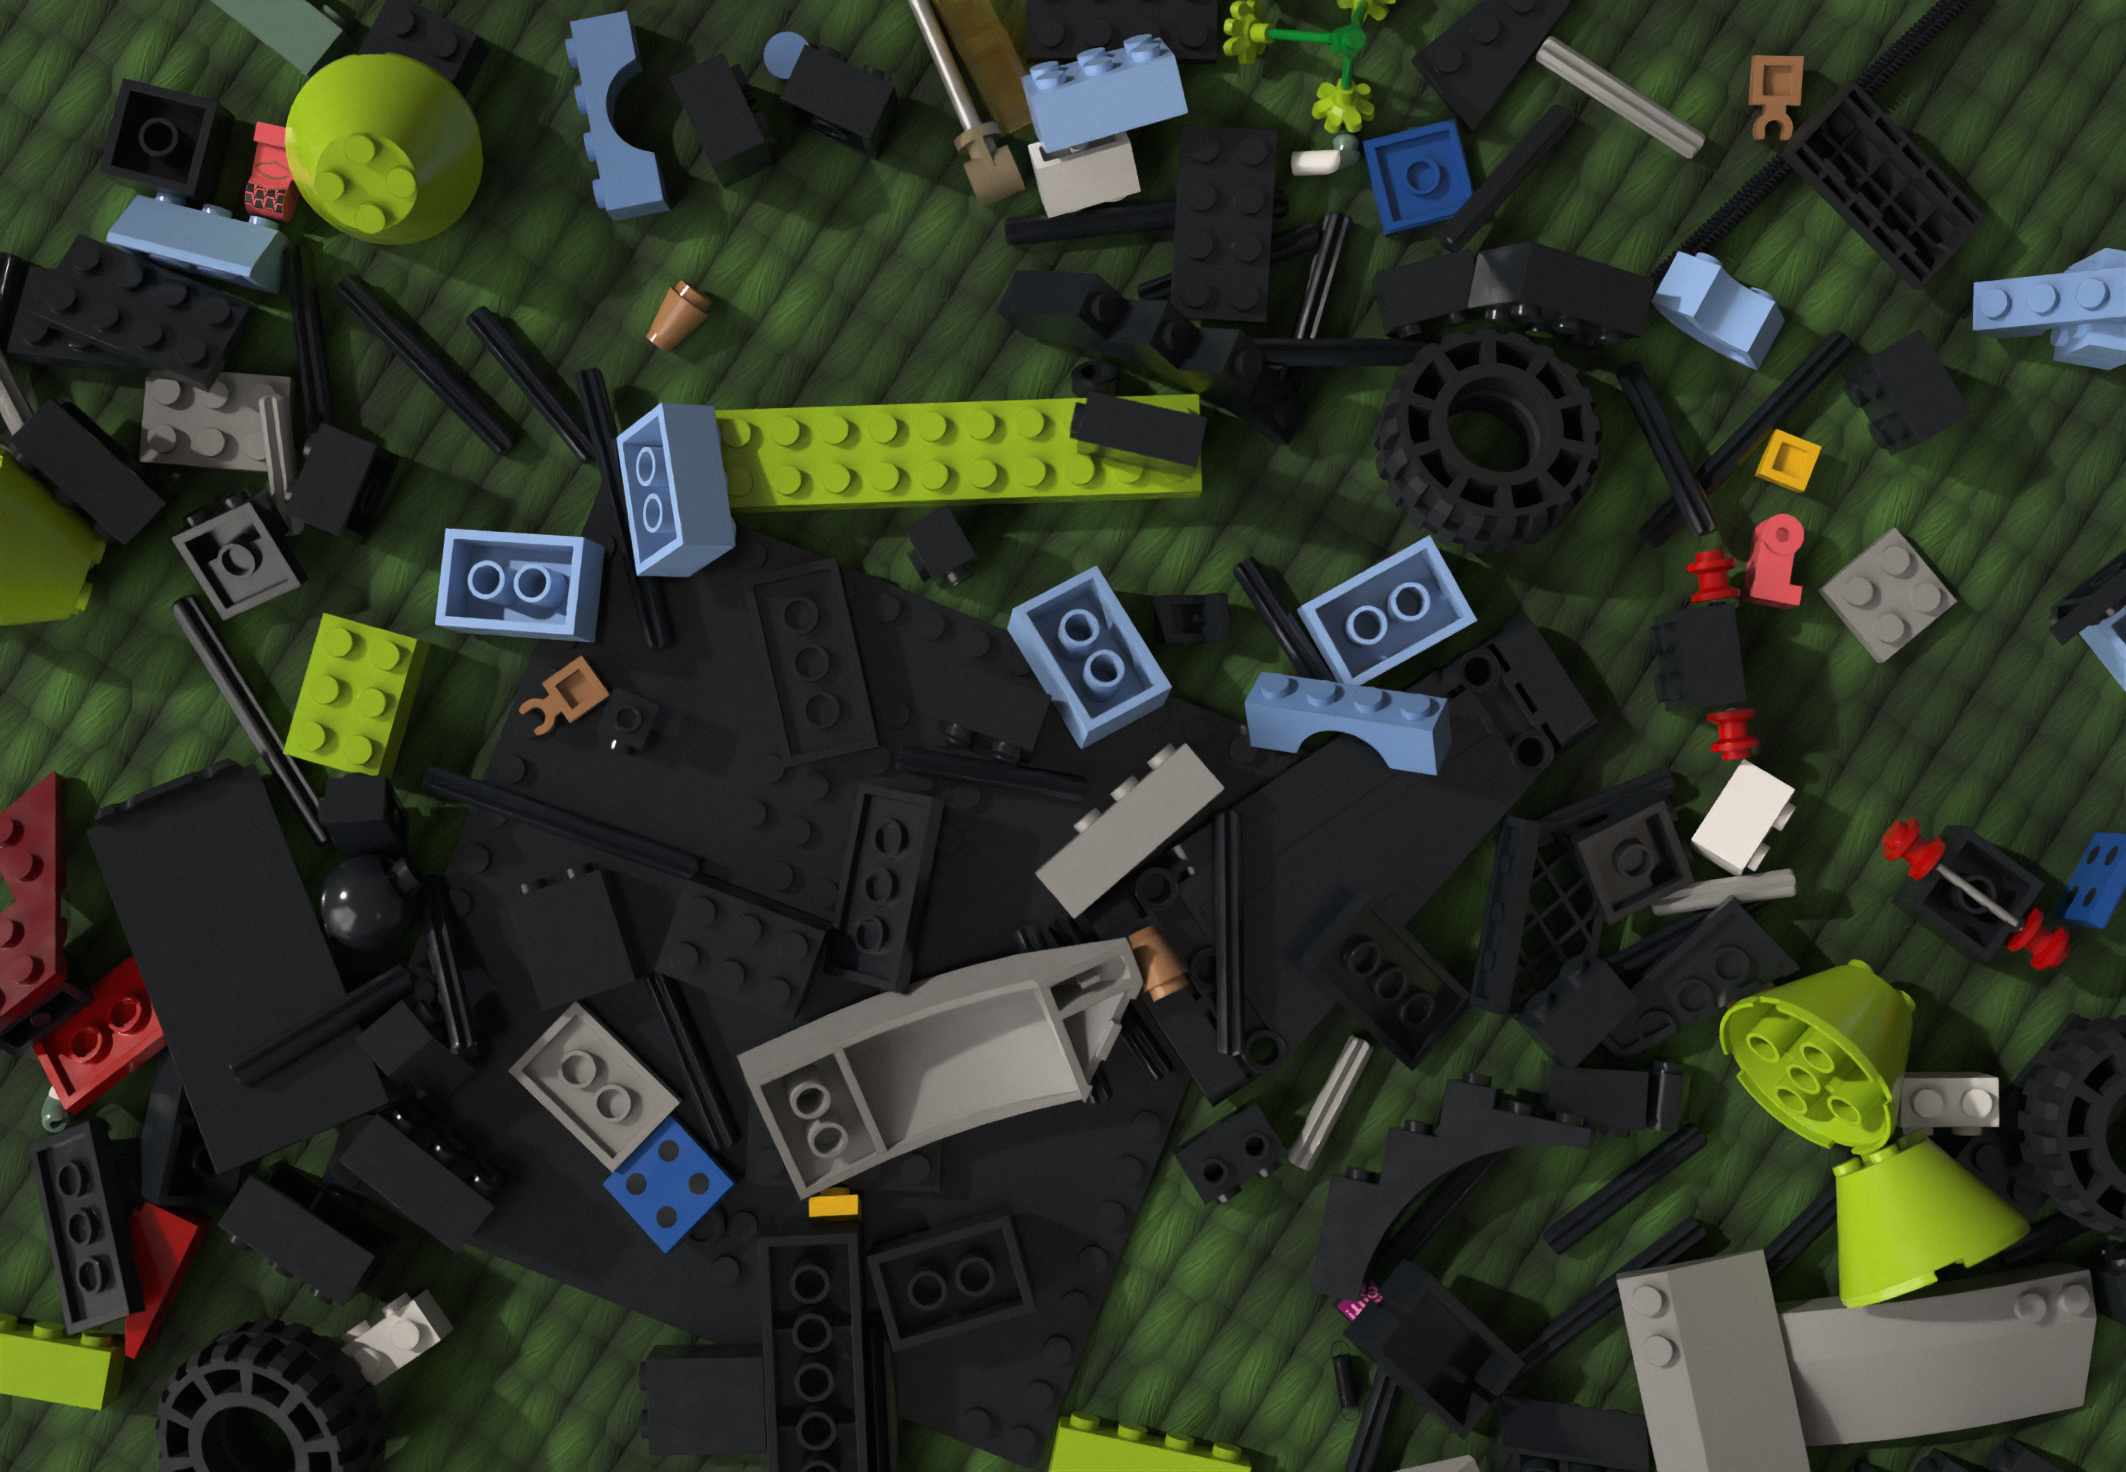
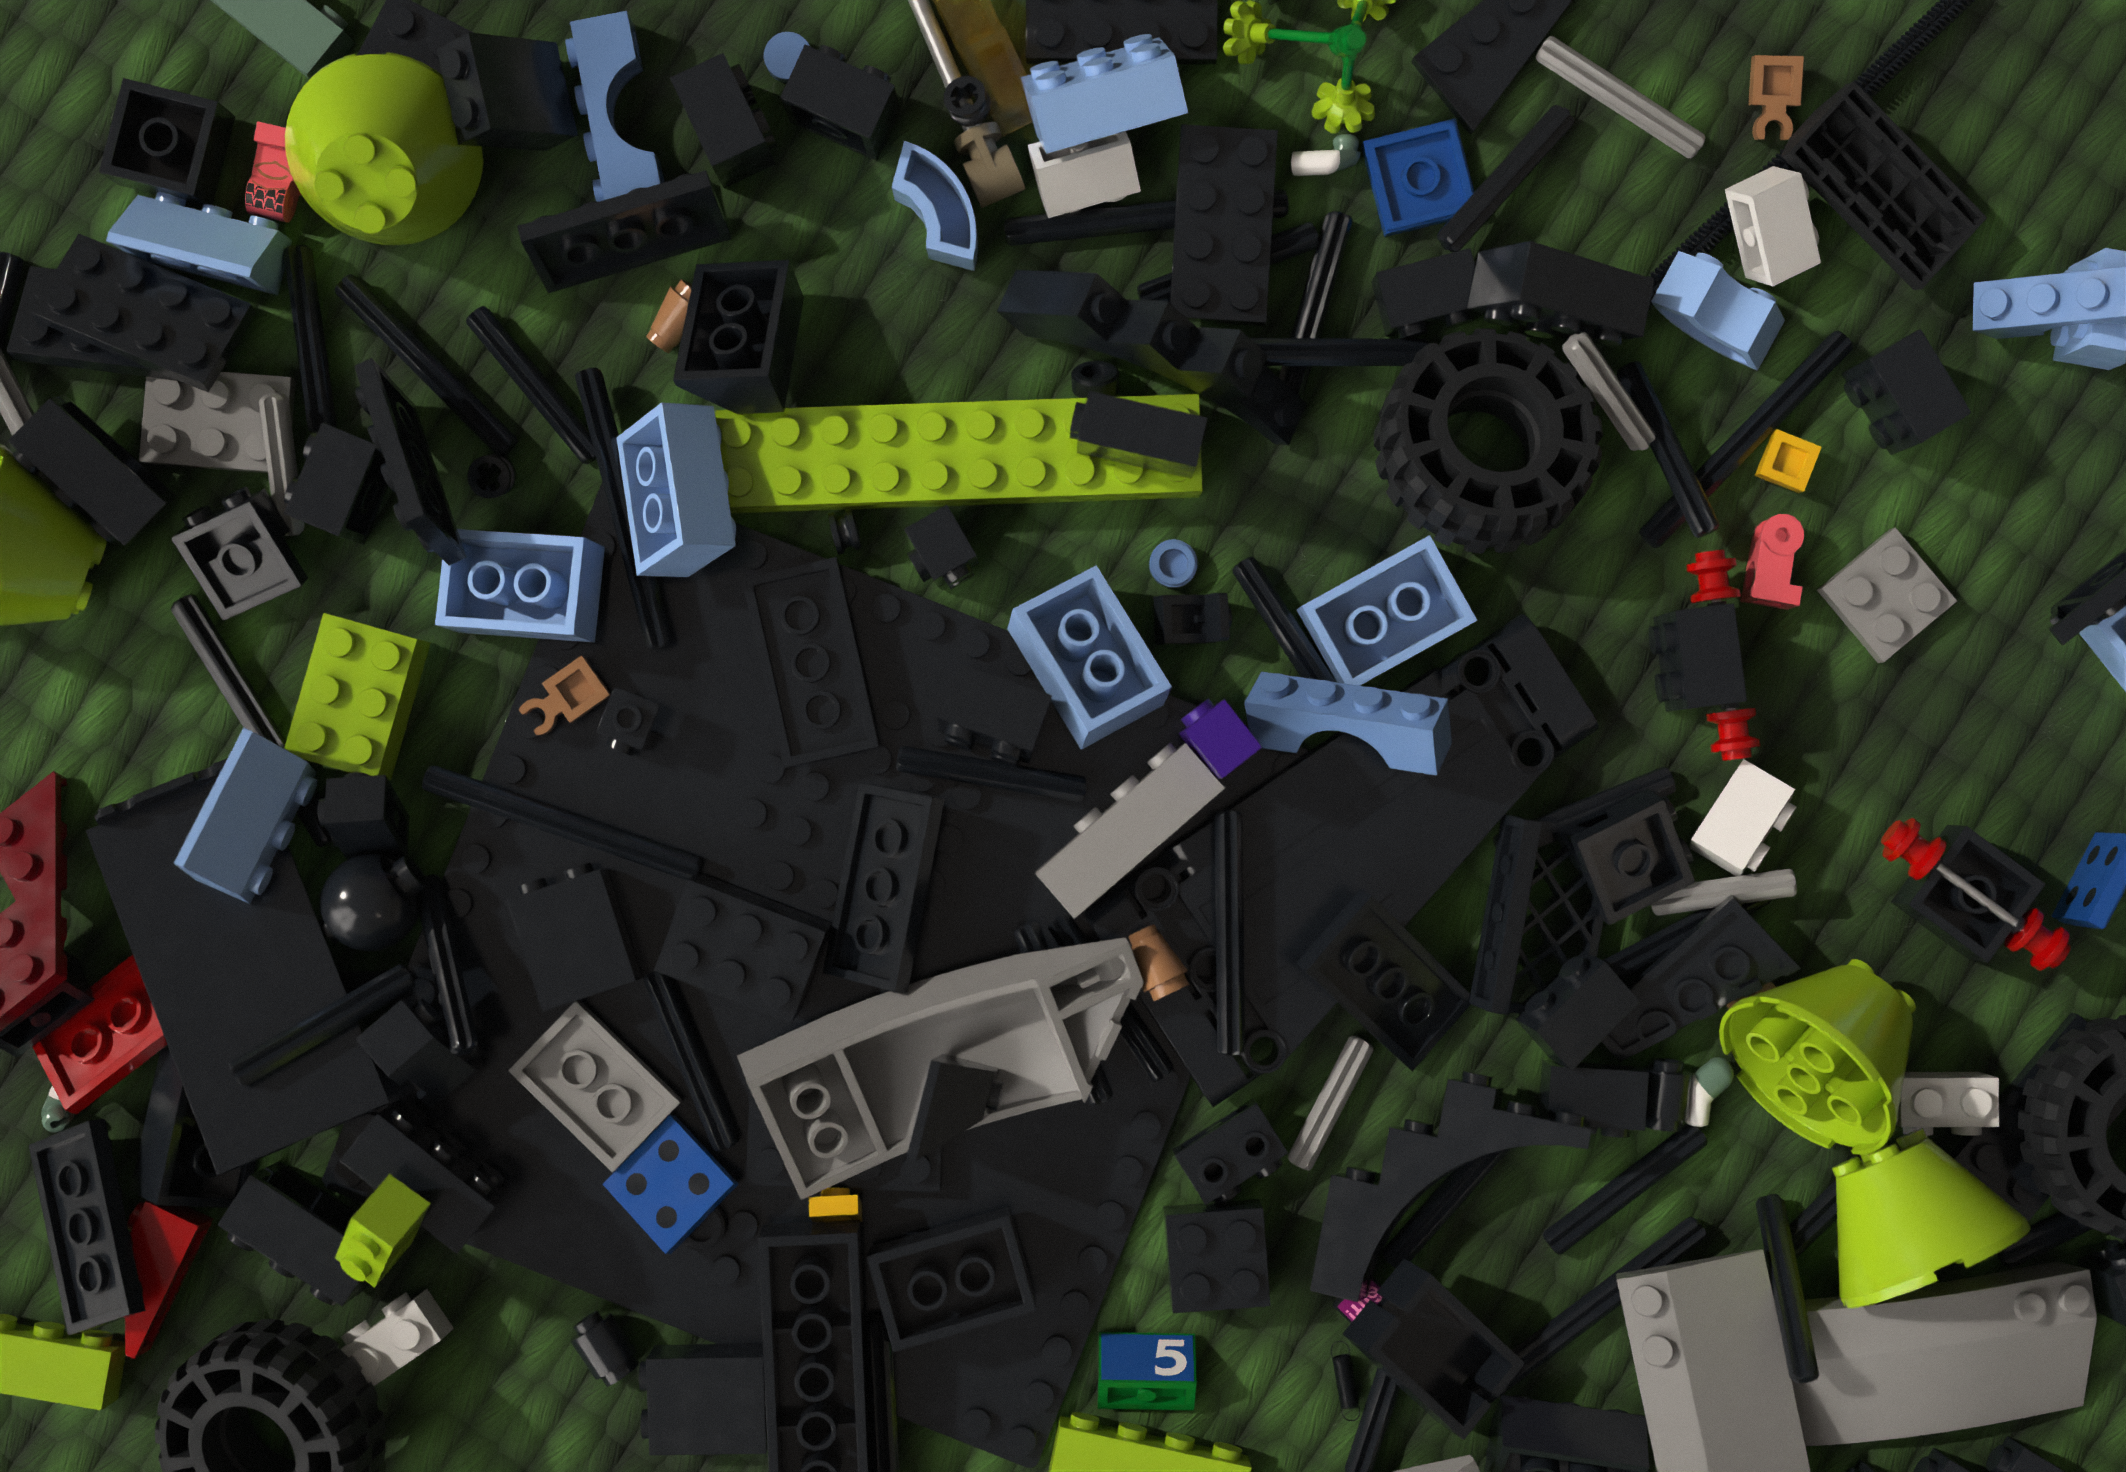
none -> light blue slope [174,728,317,904]
none -> lime brick [335,1174,431,1287]
none -> black plate [354,358,467,566]
none -> black brick [437,32,578,151]
none -> black bush [467,454,516,499]
none -> black plate [517,170,732,293]
none -> black brick [570,1310,639,1387]
none -> black slope [673,260,804,414]
none -> black bush [828,508,862,555]
none -> light blue brick [891,141,978,271]
none -> black slope [906,1054,1004,1161]
none -> black bush [944,76,991,127]
none -> panel [1098,1332,1197,1410]
none -> medium blue tile [1149,539,1198,589]
none -> black brick [1163,1199,1271,1313]
none -> dark purple brick [1178,699,1262,779]
none -> light grey axle [1563,332,1655,451]
none -> arm [1685,1057,1734,1127]
none -> white brick [1725,166,1821,286]
none -> black axle [1756,1194,1819,1384]

